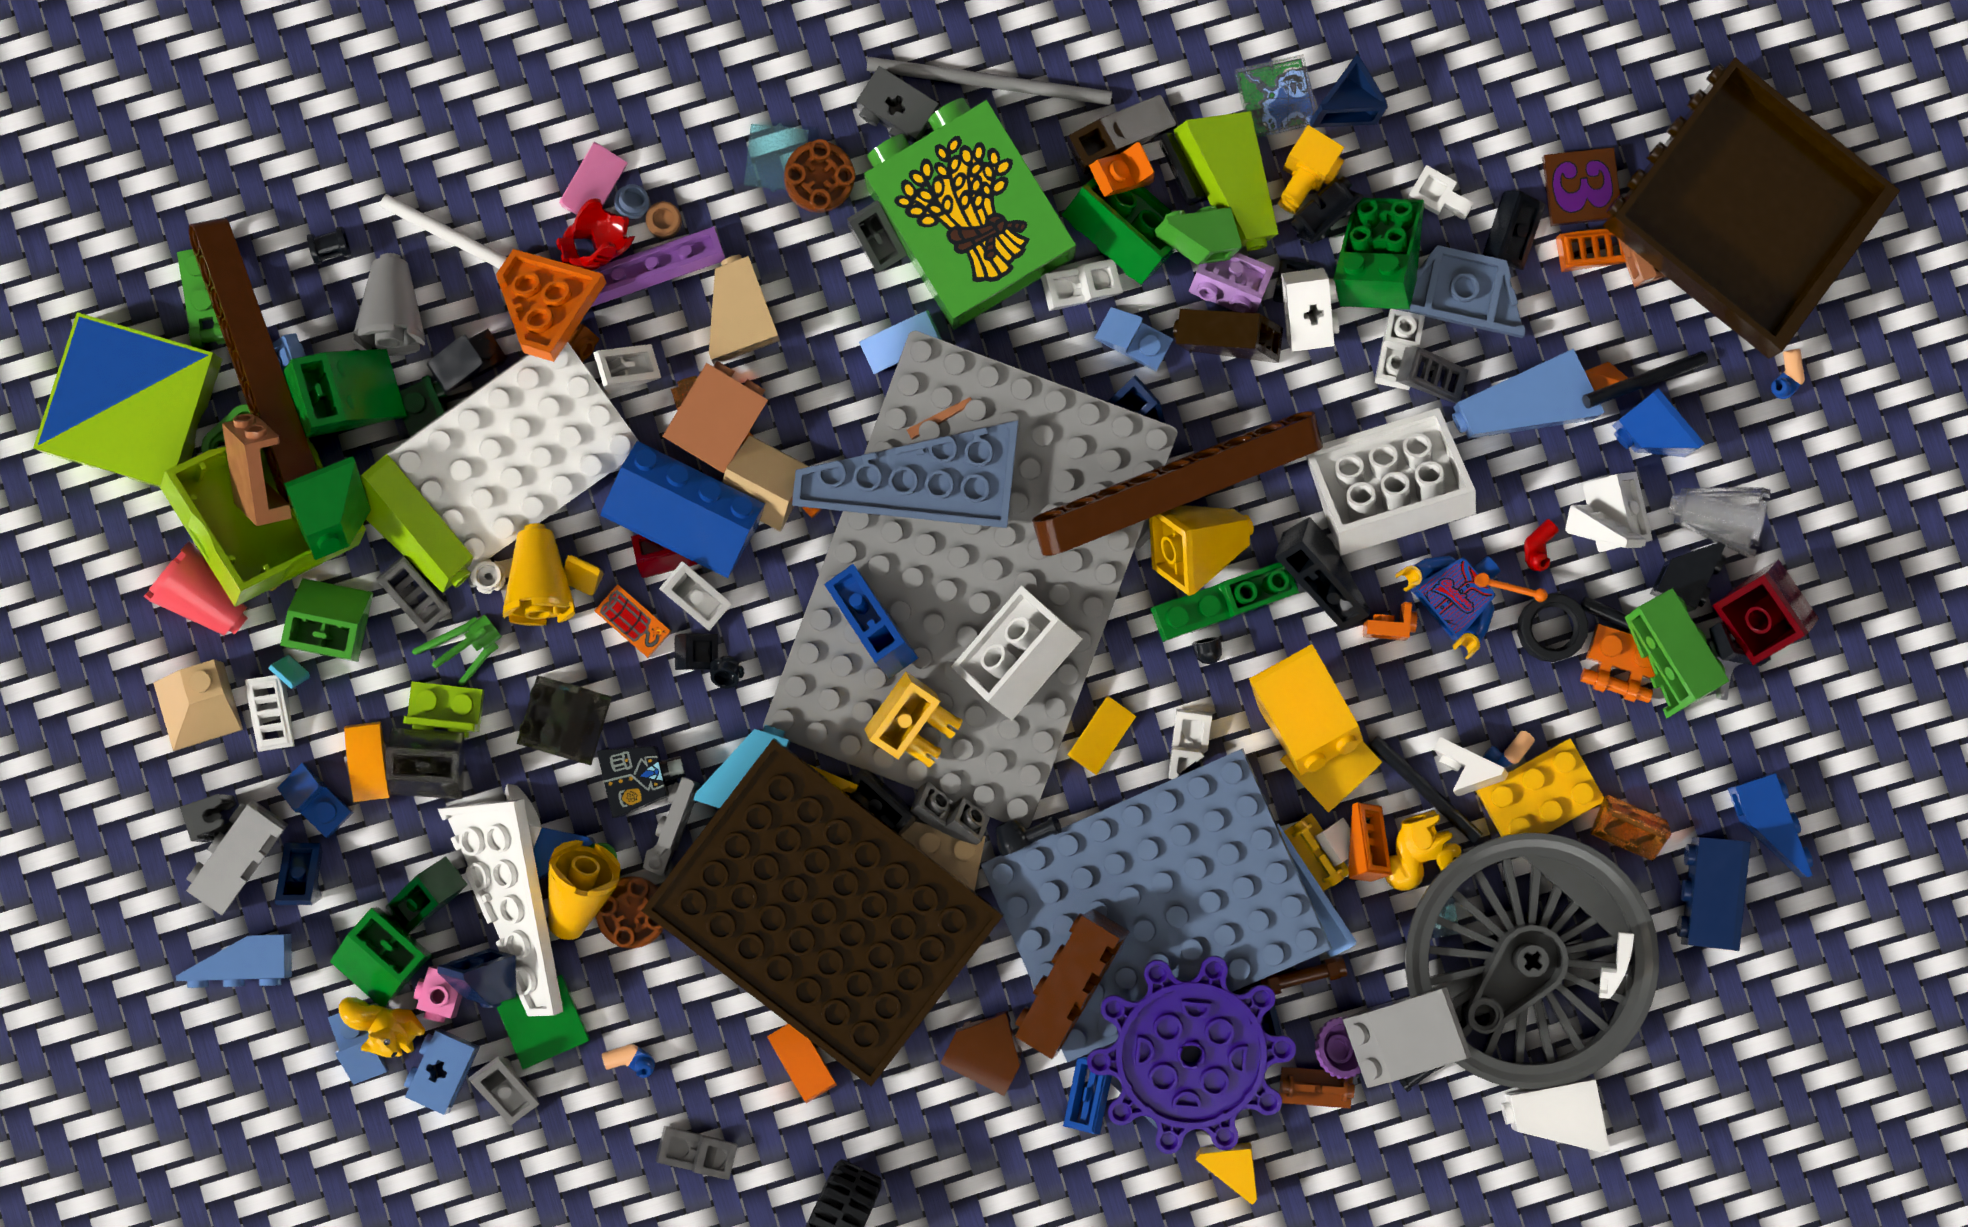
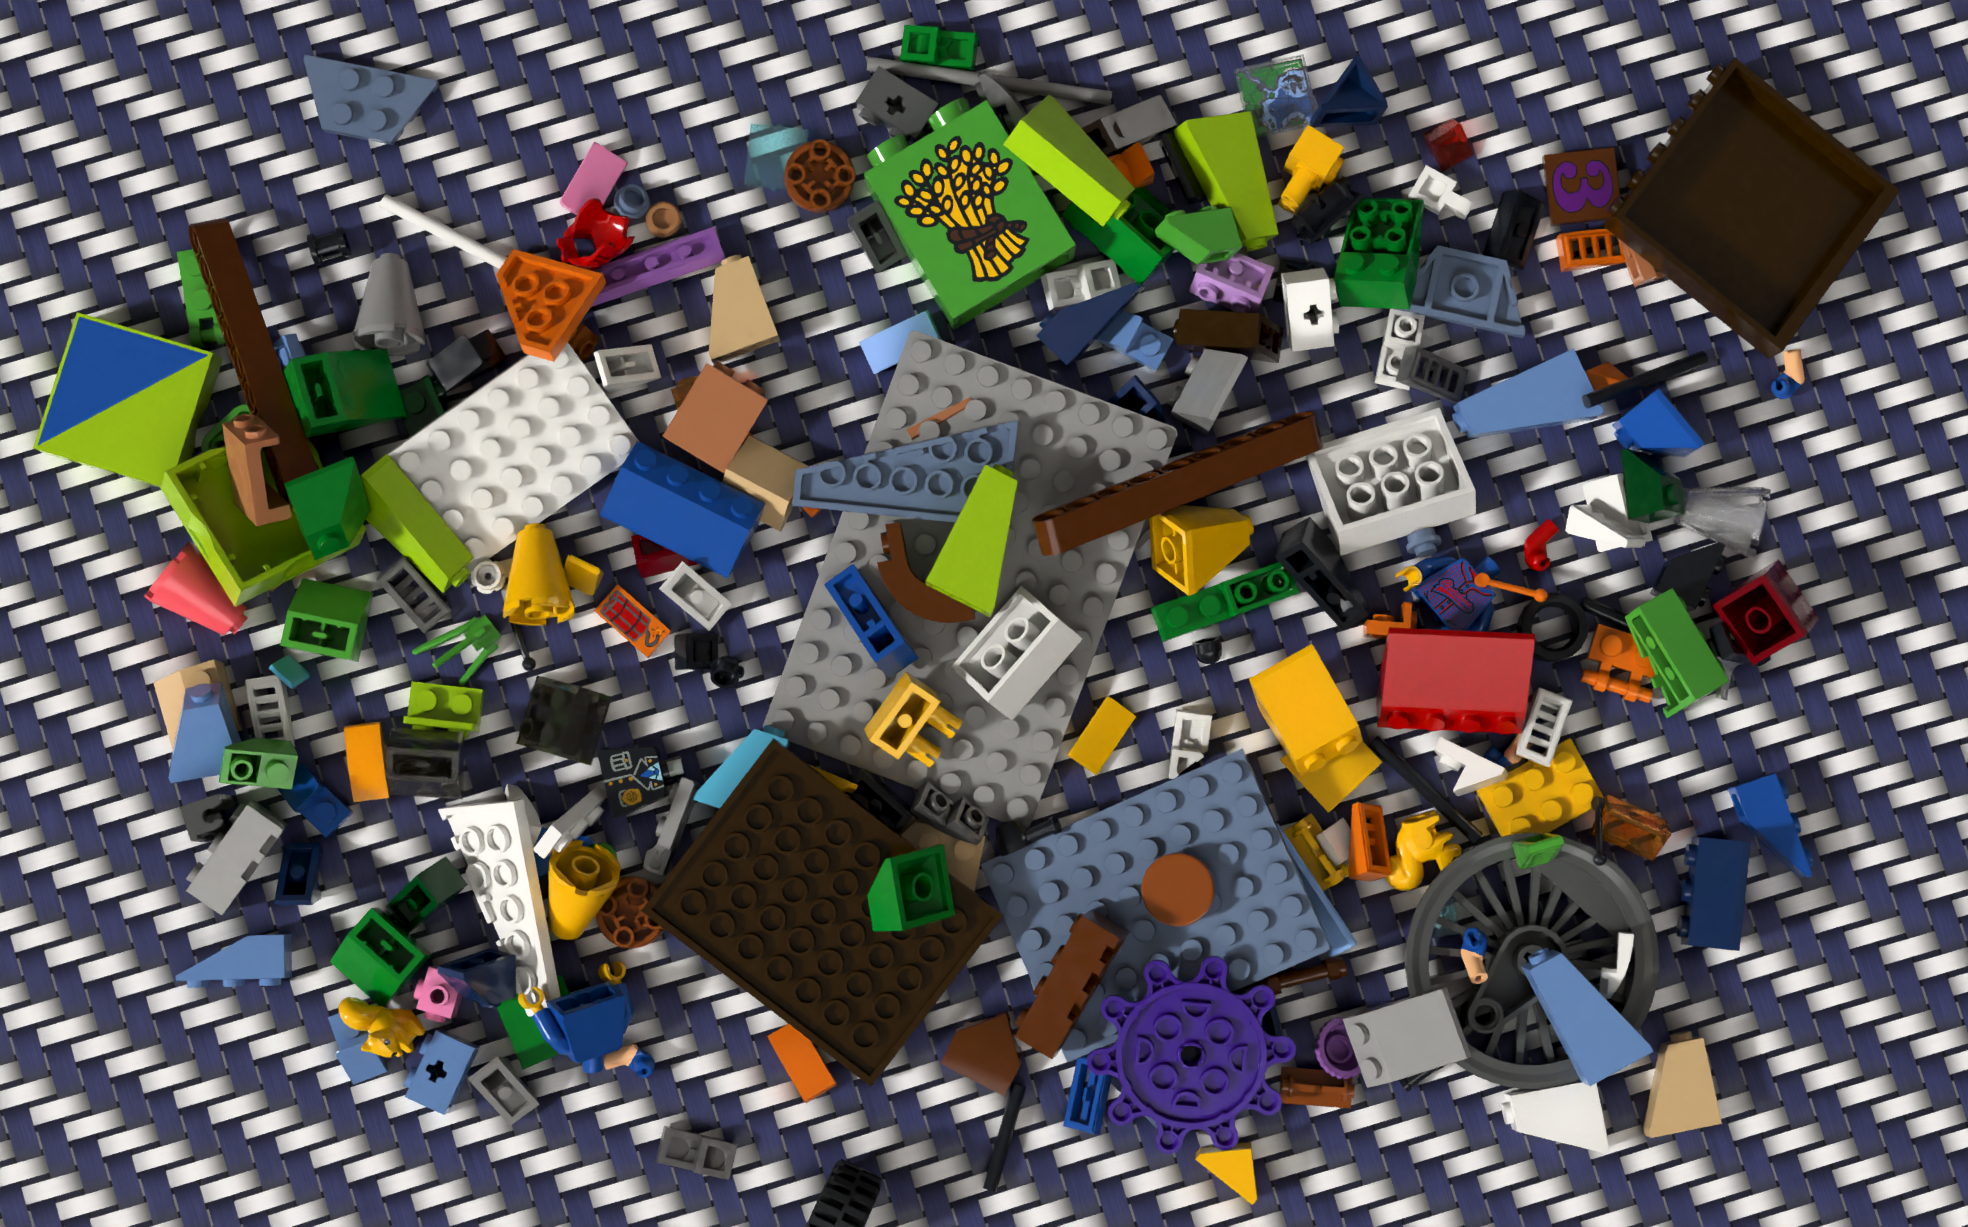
none -> medium blue slope [168,682,241,783]
none -> bright green slope [219,738,298,789]
none -> sand blue wing [303,55,439,145]
none -> black hinge [502,602,536,671]
none -> blue torso [518,961,634,1073]
none -> white plate [533,786,607,859]
none -> green slope [867,844,955,931]
none -> reddish brown arch [877,522,976,623]
none -> green slope [900,25,979,71]
none -> lime slope [925,464,1018,617]
none -> flat silver slope [975,71,1026,131]
none -> black bar [983,1083,1026,1192]
none -> lime slope [1003,94,1135,226]
none -> dark blue slope [1037,282,1145,365]
none -> dark orange tile [1141,852,1215,926]
none -> light grey slope [1168,349,1248,436]
none -> red slope [1376,627,1535,734]
none -> sand blue plate [1406,528,1442,558]
none -> clear red slope [1423,119,1474,171]
none -> arm [1461,927,1488,984]
none -> bright green slope [1512,832,1565,869]
none -> white slope [1515,687,1573,767]
none -> medium blue slope [1521,948,1654,1086]
none -> black hinge [1591,796,1607,866]
none -> dark green slope [1621,449,1685,524]
none -> tan slope [1642,1031,1722,1138]

